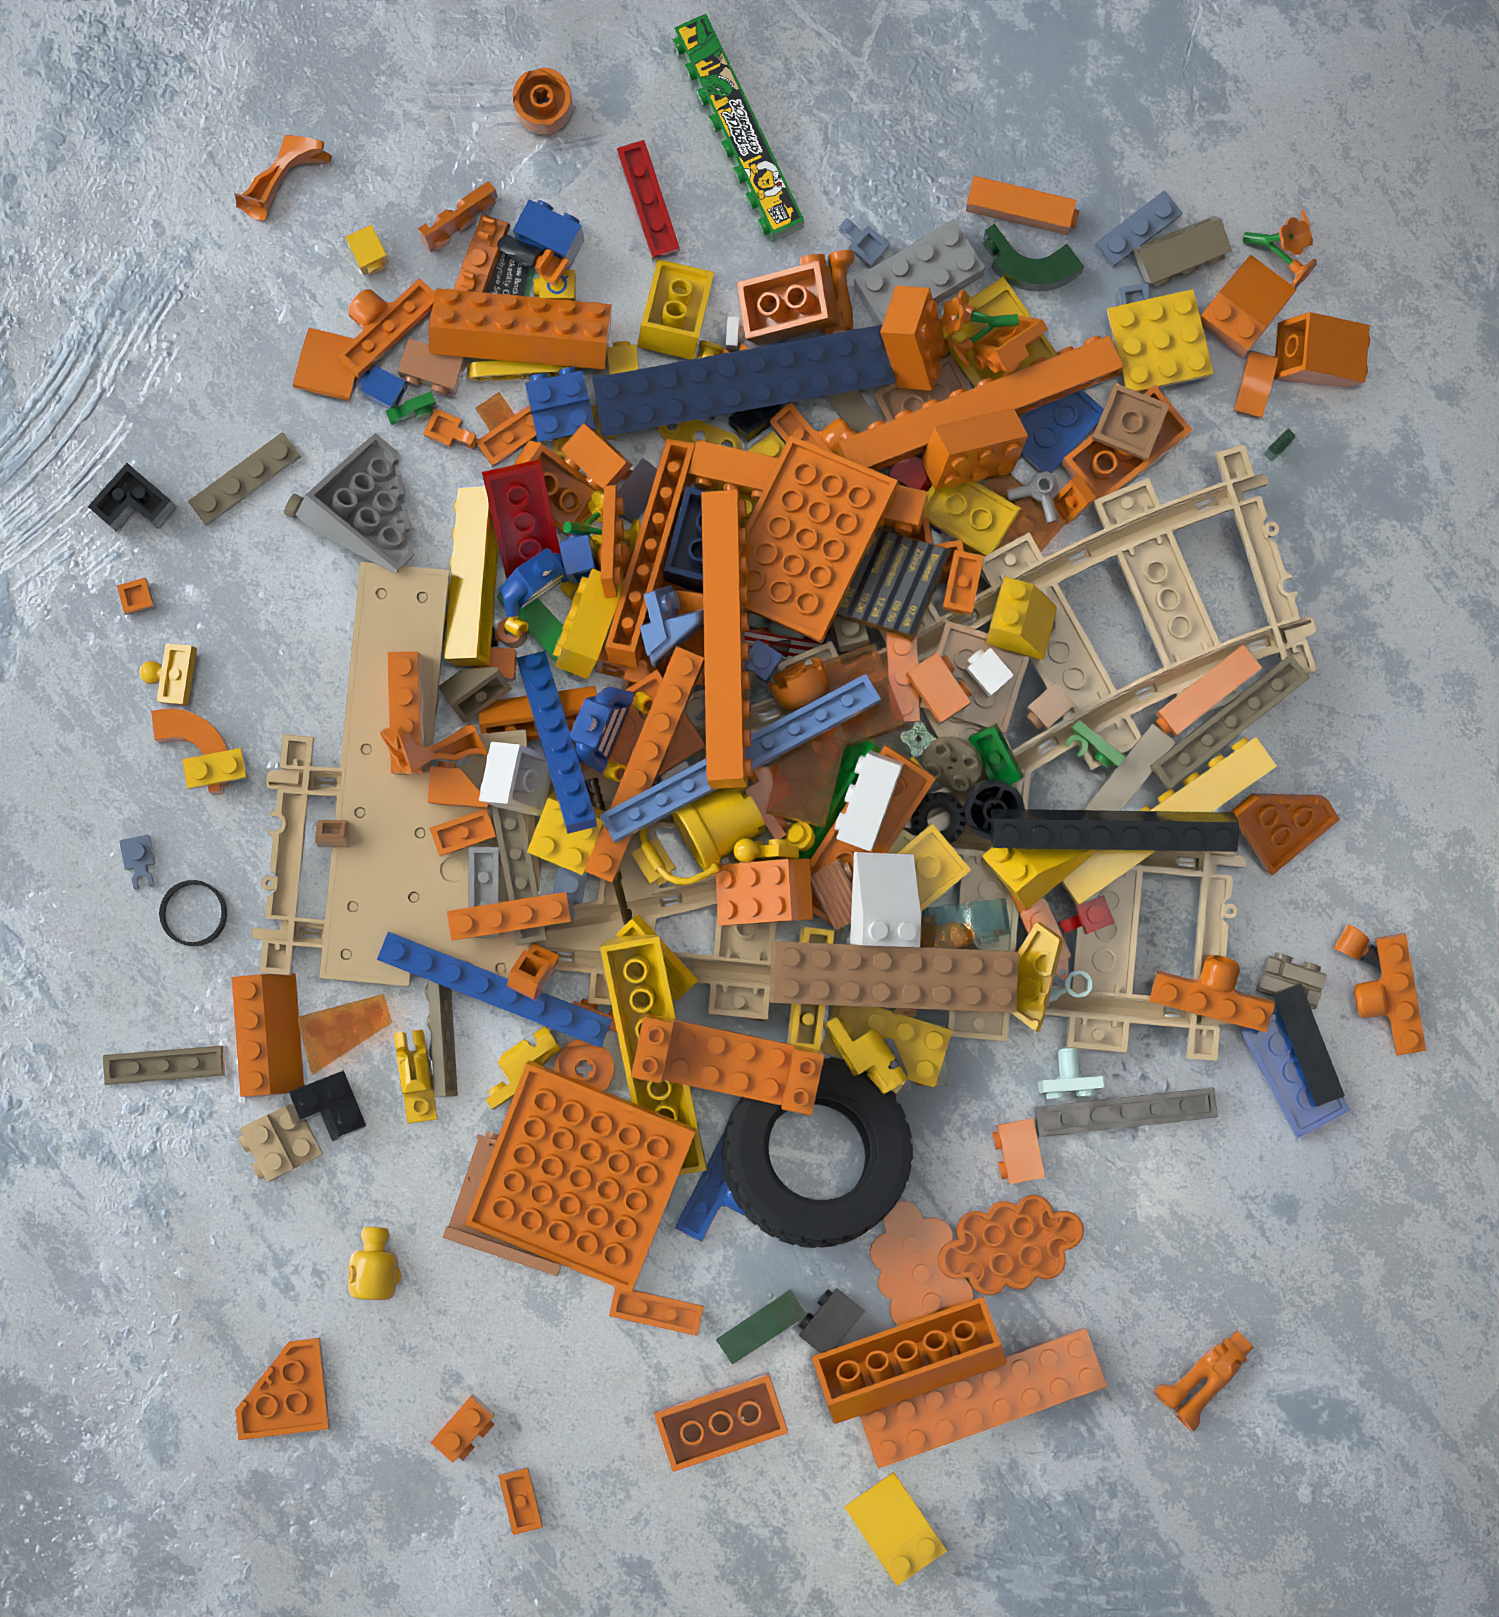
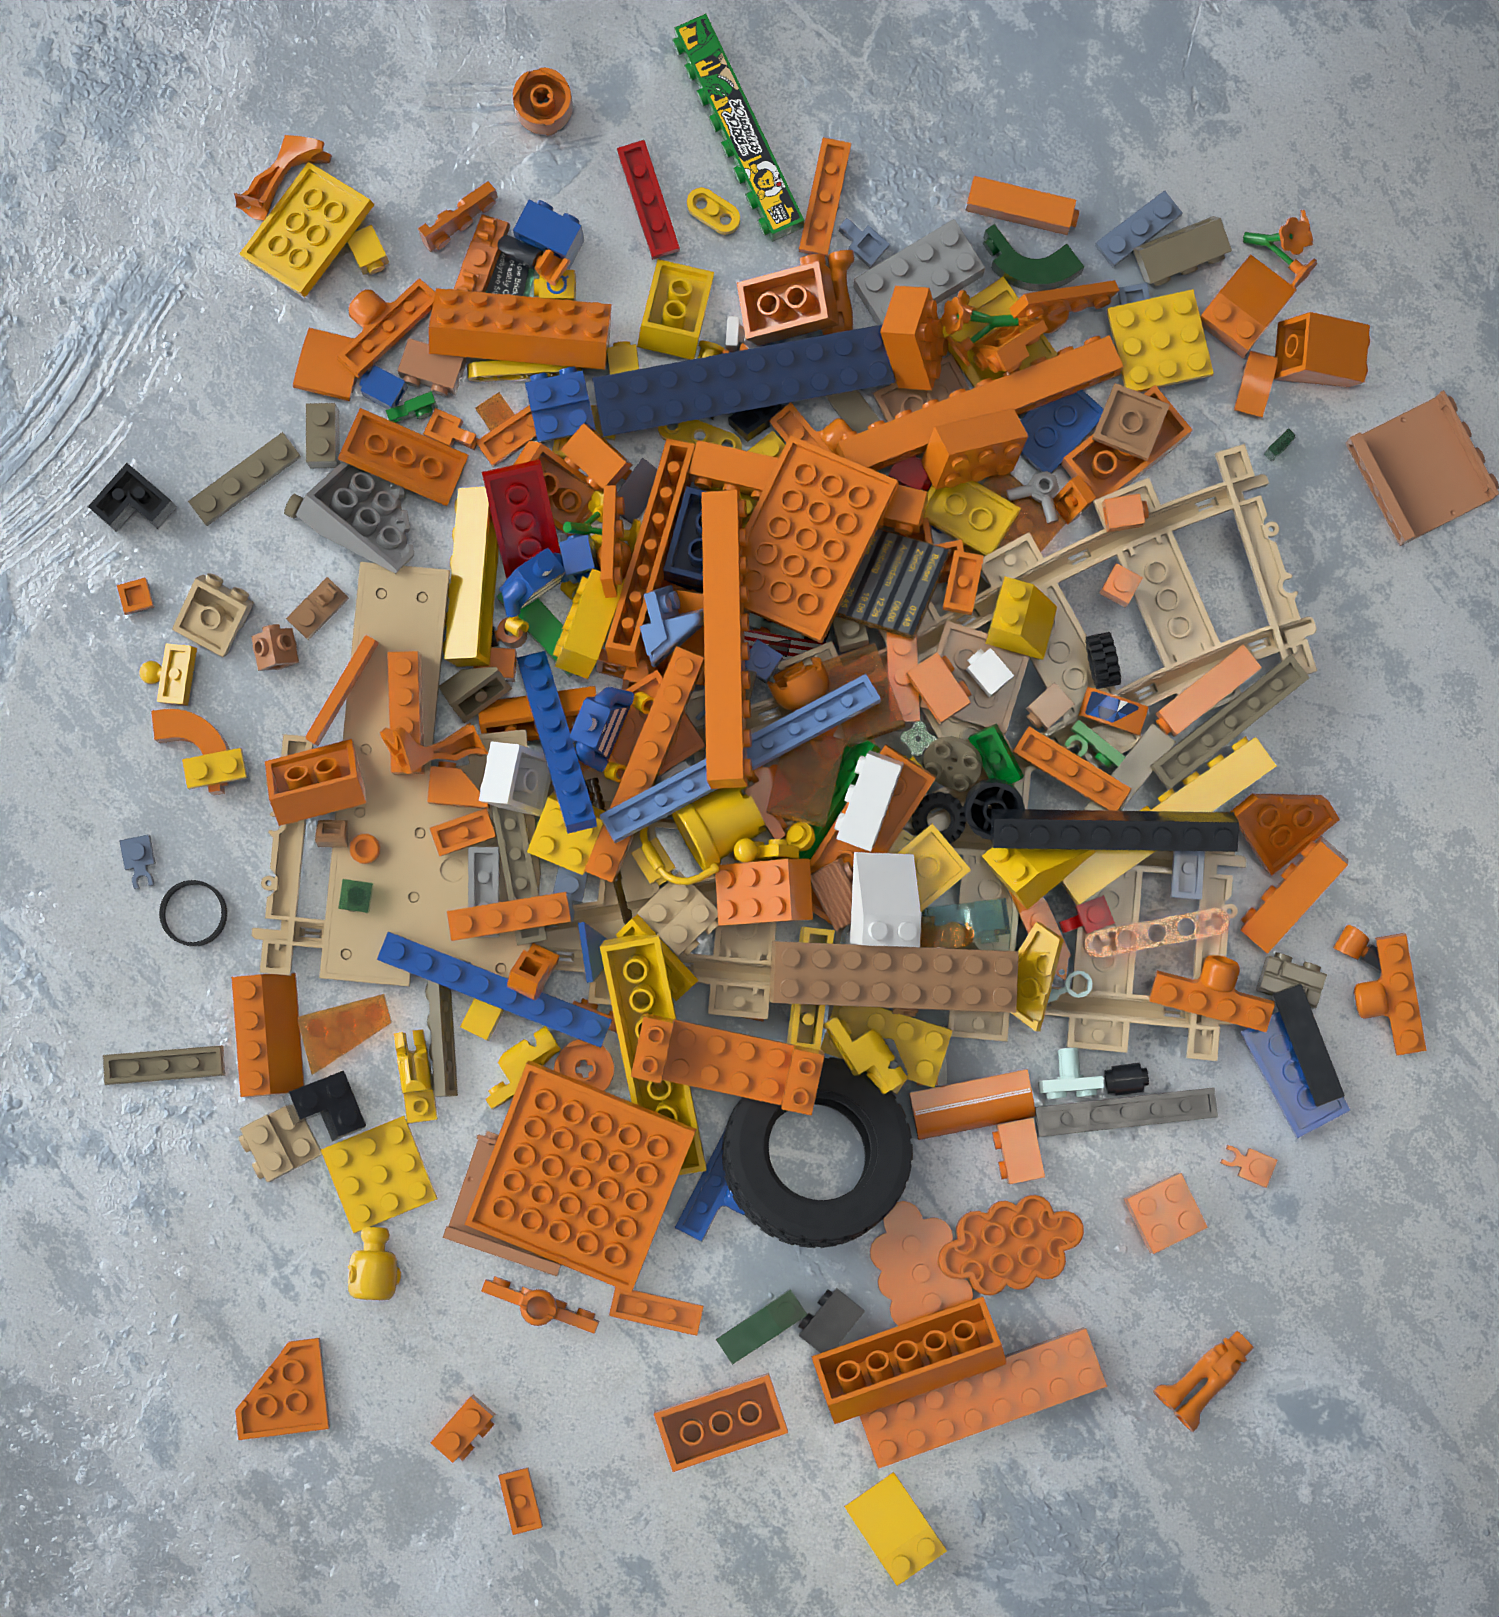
none -> tan plate [172,573,254,657]
none -> yellow plate [239,161,375,298]
none -> nougat brick [251,624,299,671]
none -> orange slope [265,739,366,826]
none -> medium nougat plate [286,577,349,640]
none -> orange tile [305,635,379,746]
none -> dark tan brick [306,403,340,469]
none -> yellow plate [321,1116,438,1233]
none -> orange plate [338,408,469,506]
none -> clear green plate [338,879,374,913]
none -> orange tile [350,834,381,864]
none -> yellow brick [460,998,504,1041]
none -> orange plate [481,1276,600,1334]
none -> blue slope [578,922,608,983]
none -> tan plate [637,871,718,956]
none -> yellow plate [687,187,740,235]
none -> orange plate [799,137,851,258]
none -> orange brick [908,1069,1035,1140]
none -> orange plate [1009,280,1120,334]
none -> orange plate [1013,726,1132,811]
none -> slope [1078,687,1149,735]
none -> clear orange beam [1083,908,1230,958]
none -> black tyre [1085,632,1121,689]
none -> orange brick [1099,563,1143,607]
none -> orange brick [1102,494,1149,532]
none -> black brick [1104,1062,1149,1096]
none -> orange brick [1124,1173,1208,1254]
none -> sand blue plate [1170,851,1205,900]
none -> orange plate [1220,1145,1278,1188]
none -> orange wedge [1240,836,1348,954]
none -> nougat panel [1345,390,1499,546]

